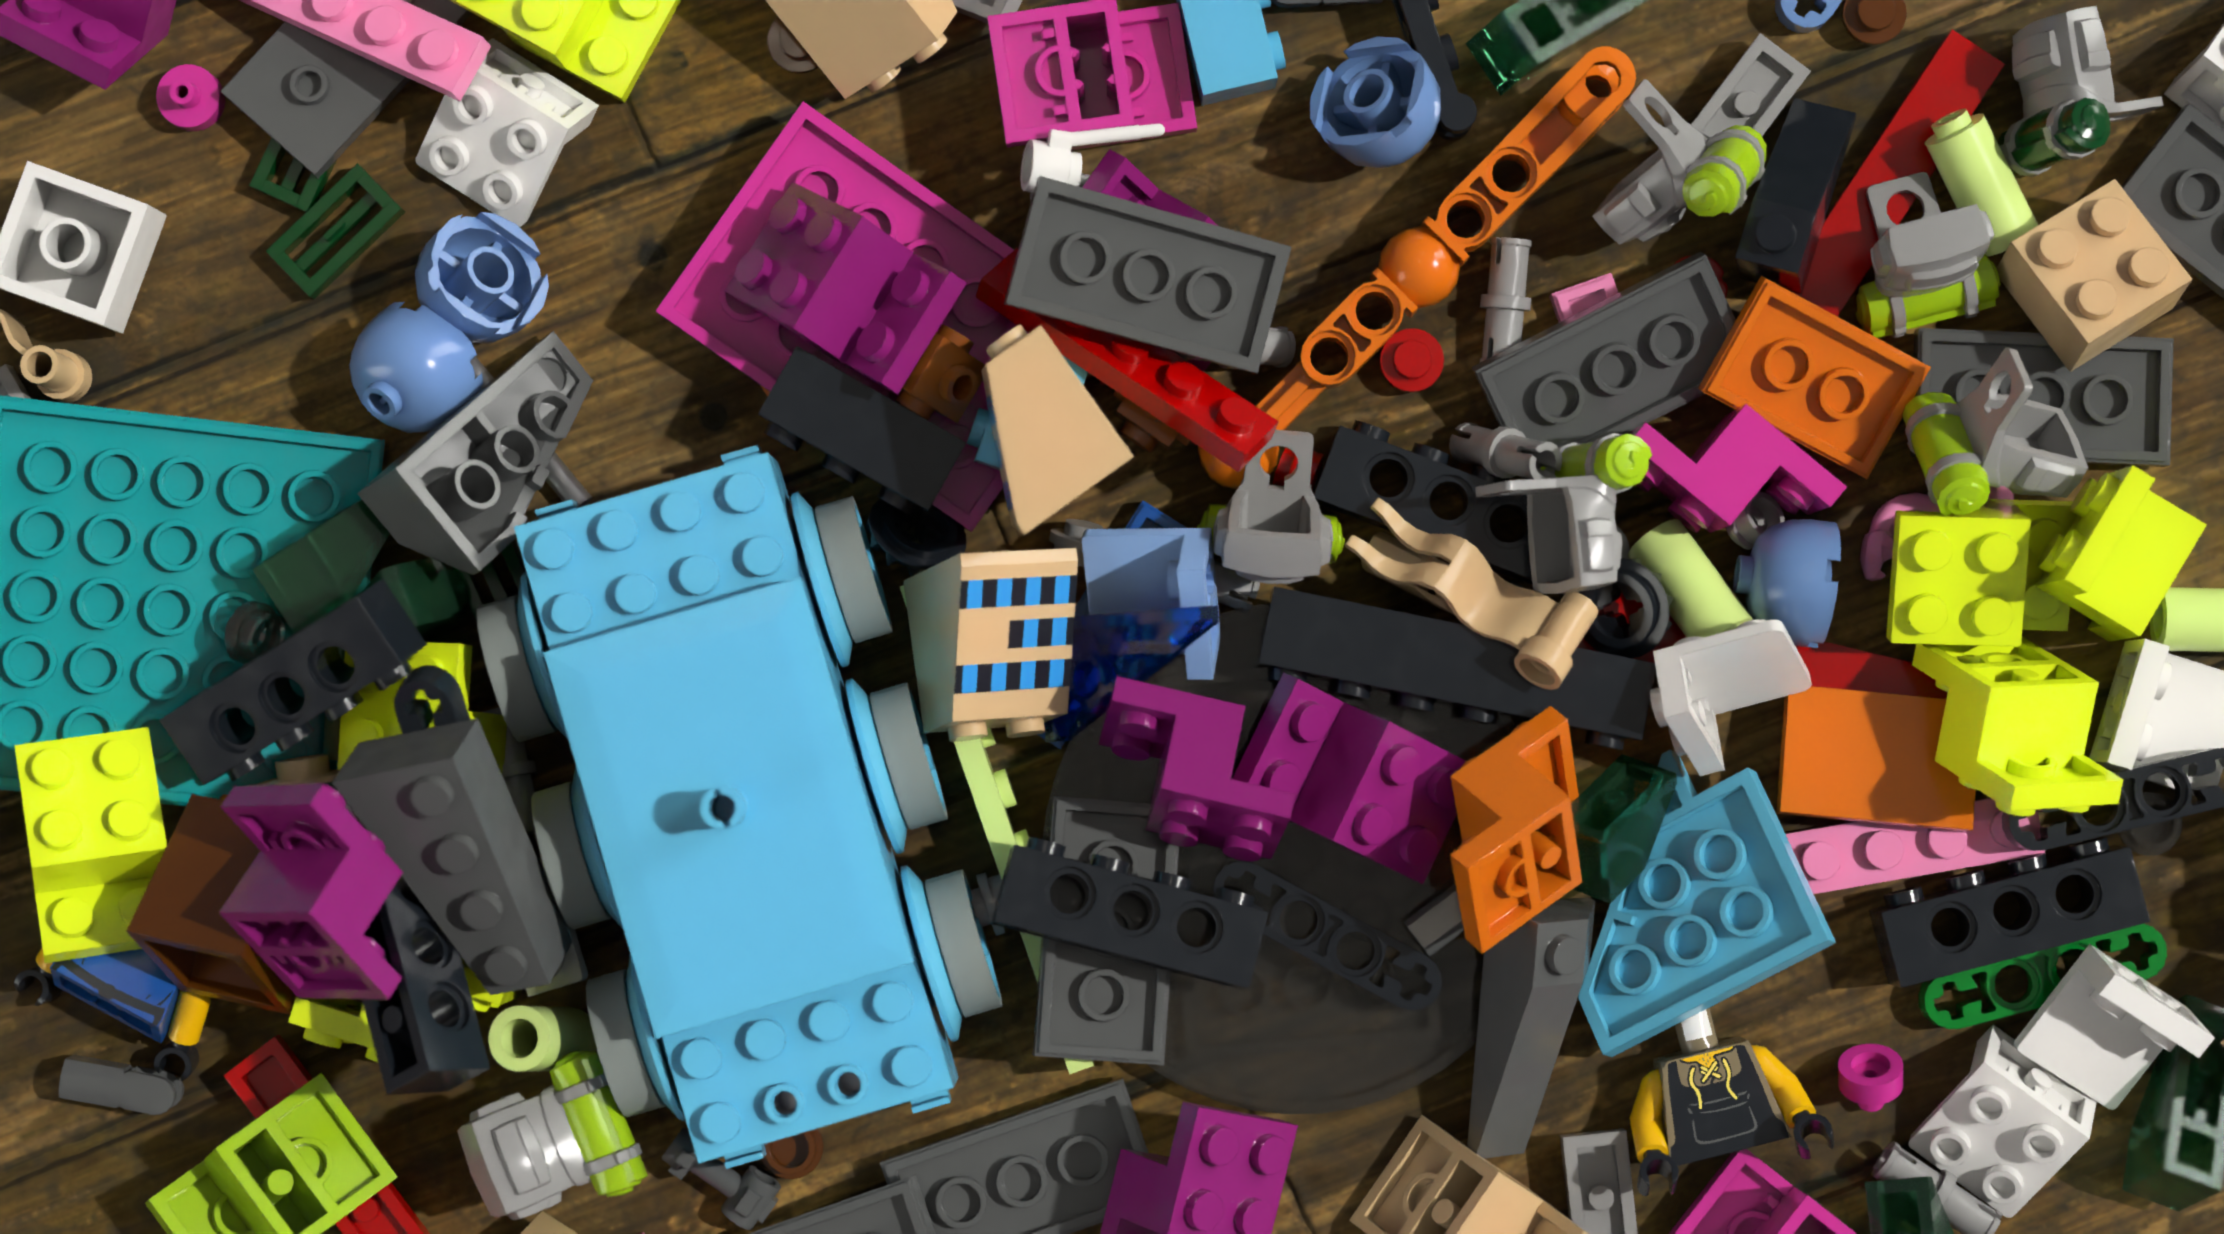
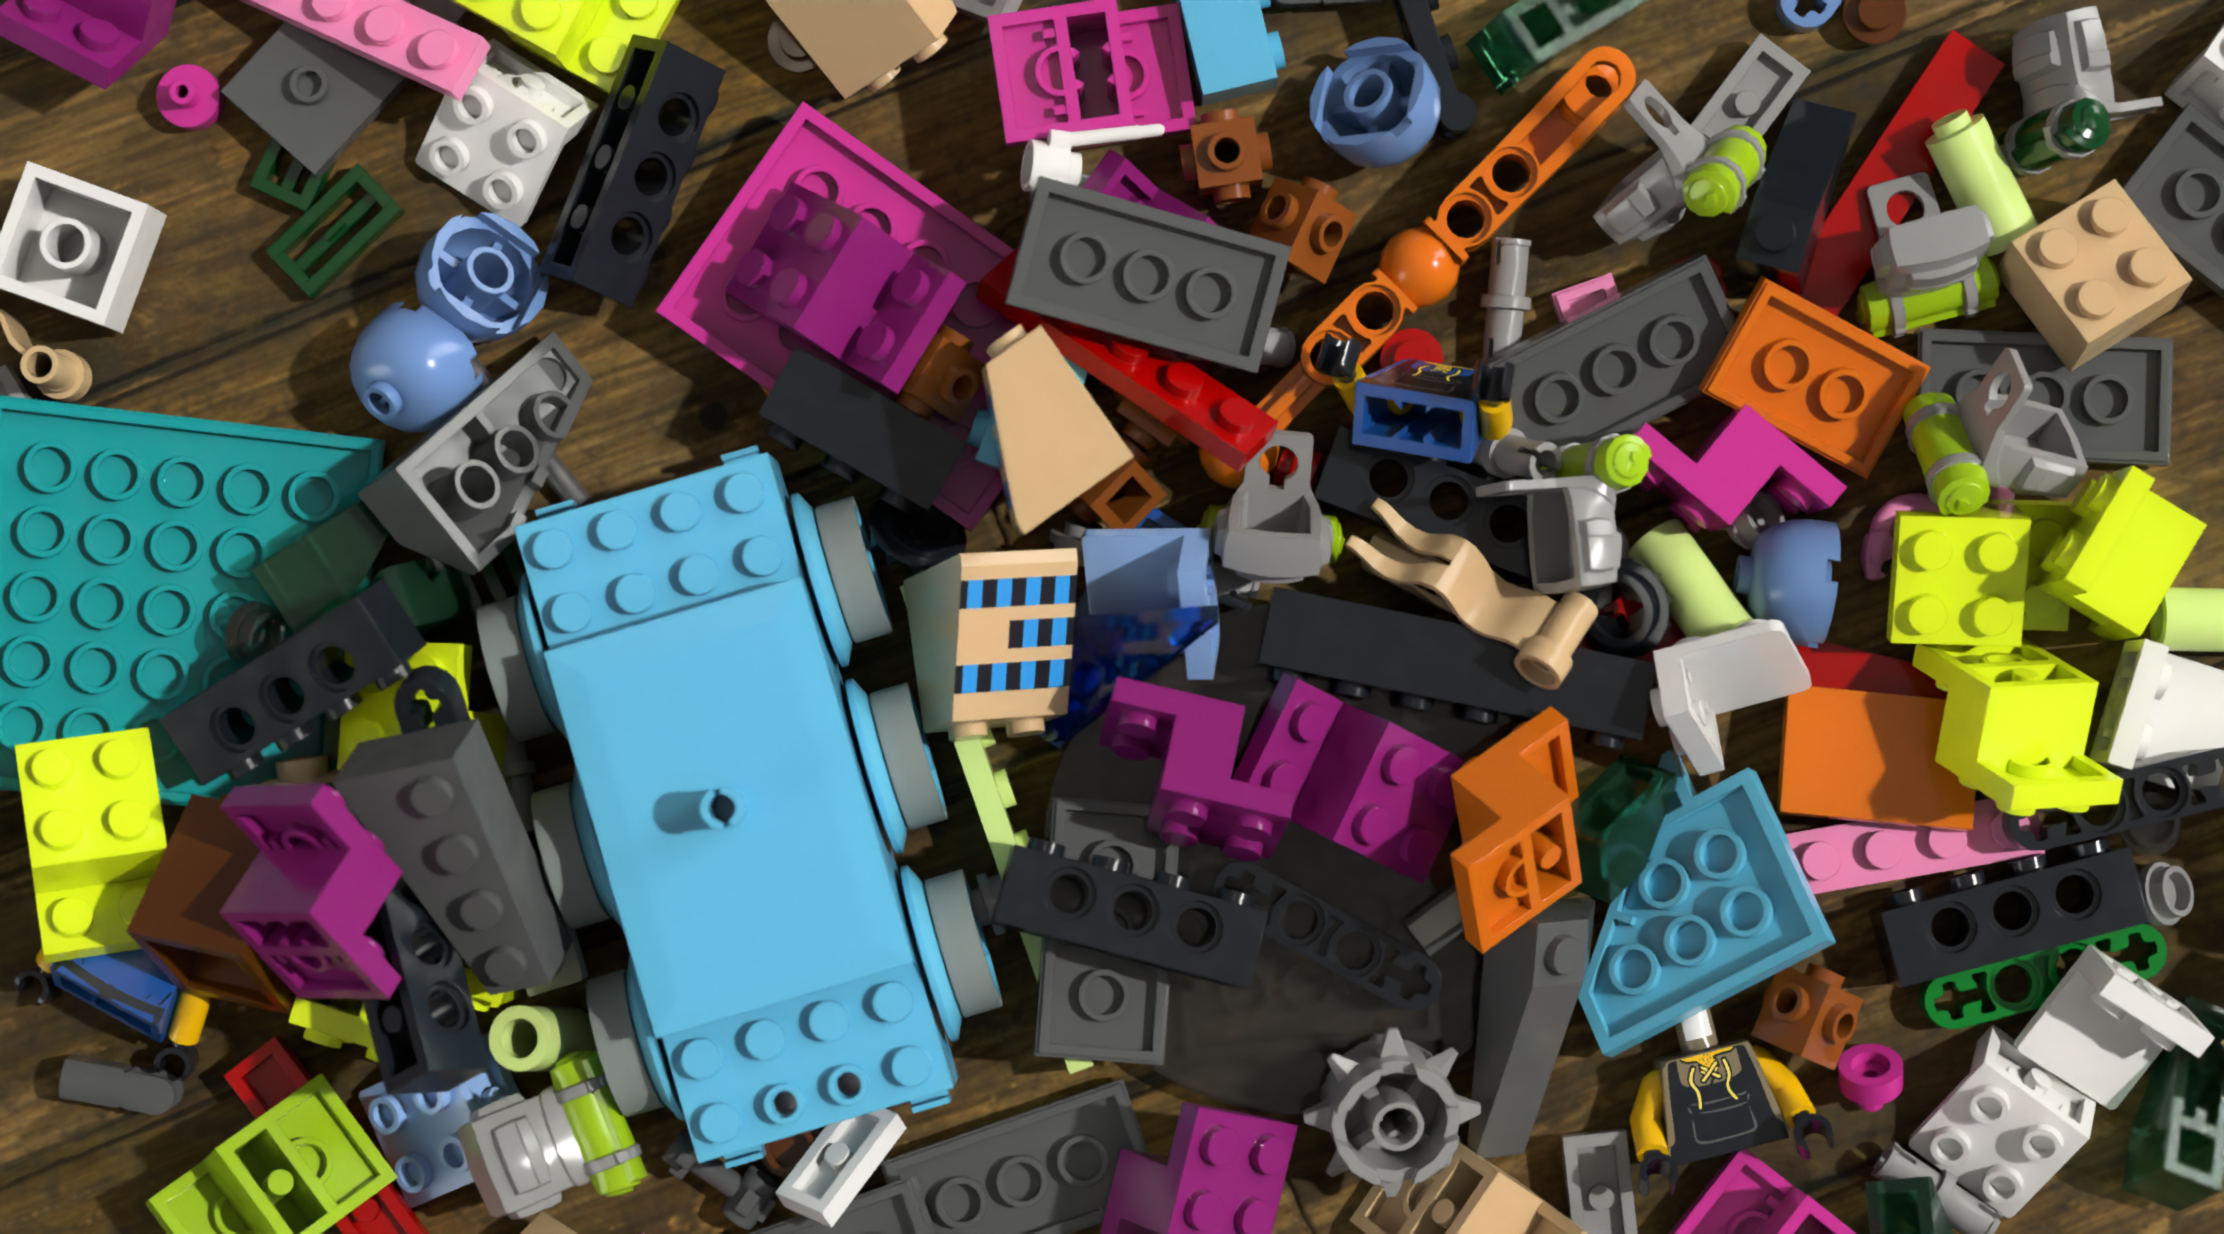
none -> light blue bracket [359,1033,521,1208]
none -> black brick [539,34,726,308]
none -> white plate [775,1108,906,1228]
none -> dark orange brick [1066,435,1167,529]
none -> dark orange brick [1179,109,1273,205]
none -> dark orange brick [1248,176,1357,284]
none -> light grey brick [1303,1027,1481,1197]
none -> torso [1315,333,1515,463]
none -> dark orange brick [1751,962,1864,1071]
none -> light grey plate [2139,862,2194,926]

